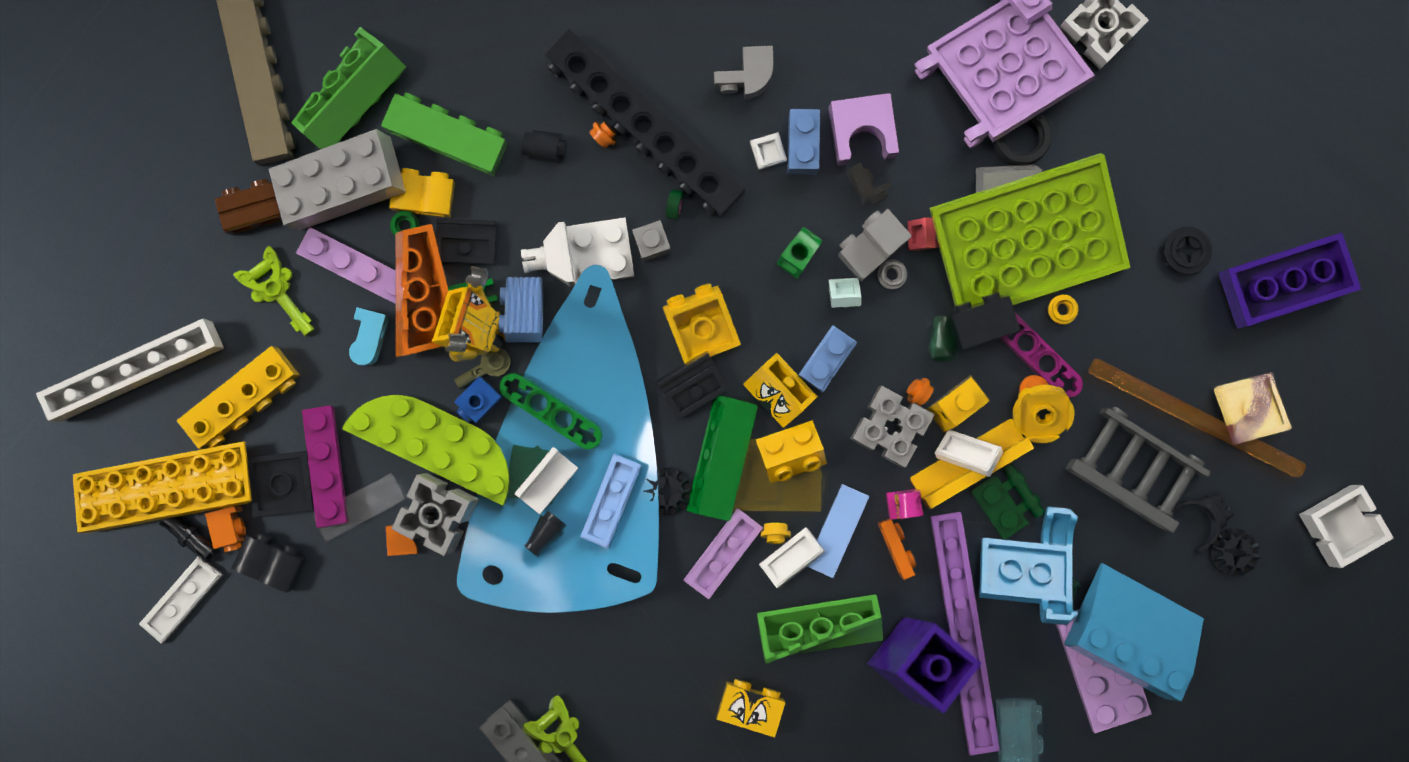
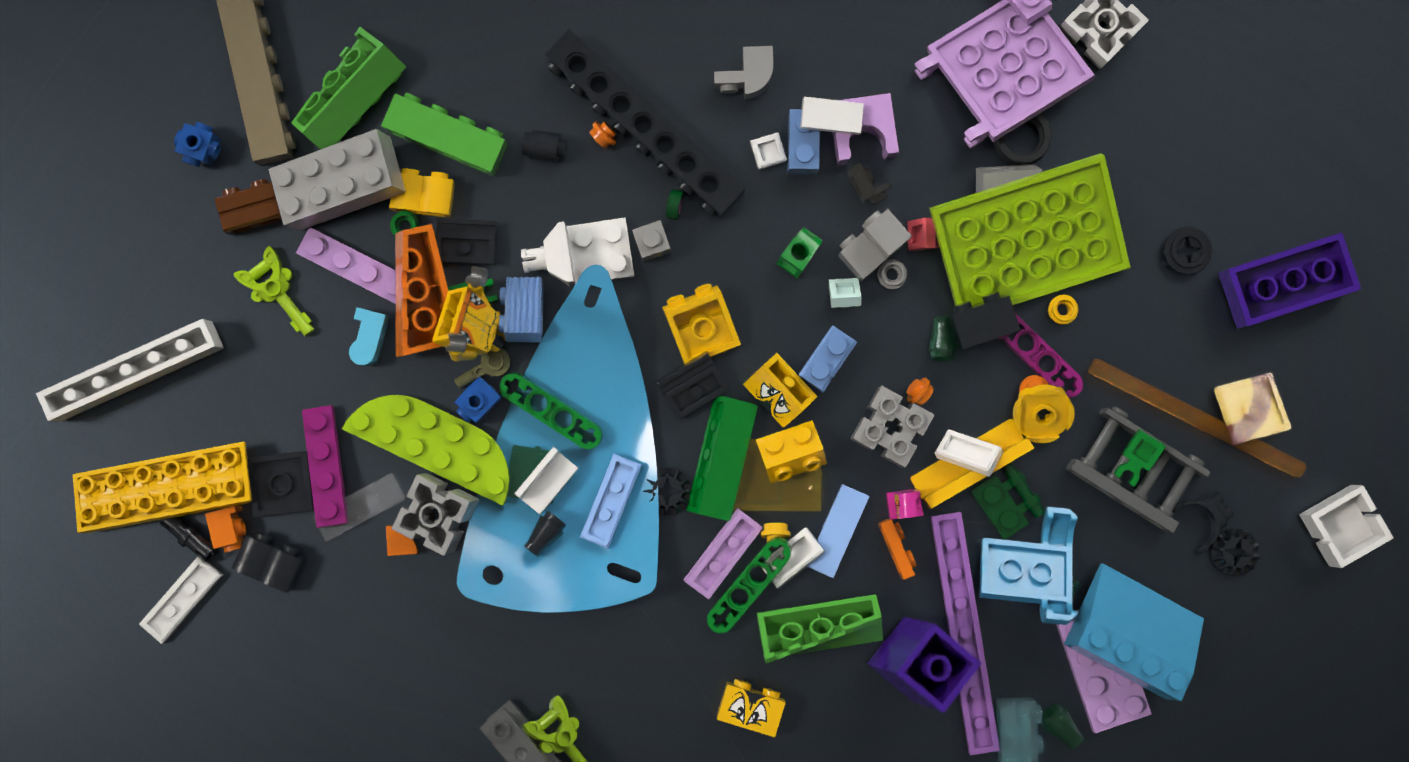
yellow brick [176,346,300,449] -> none
yellow torso [926,375,989,433] -> none
none -> blue brick [174,122,222,167]
none -> green beam [707,537,792,633]
none -> white tile [800,97,864,135]
none -> clear green cone [1040,704,1084,749]
none -> green plate [1114,429,1166,487]

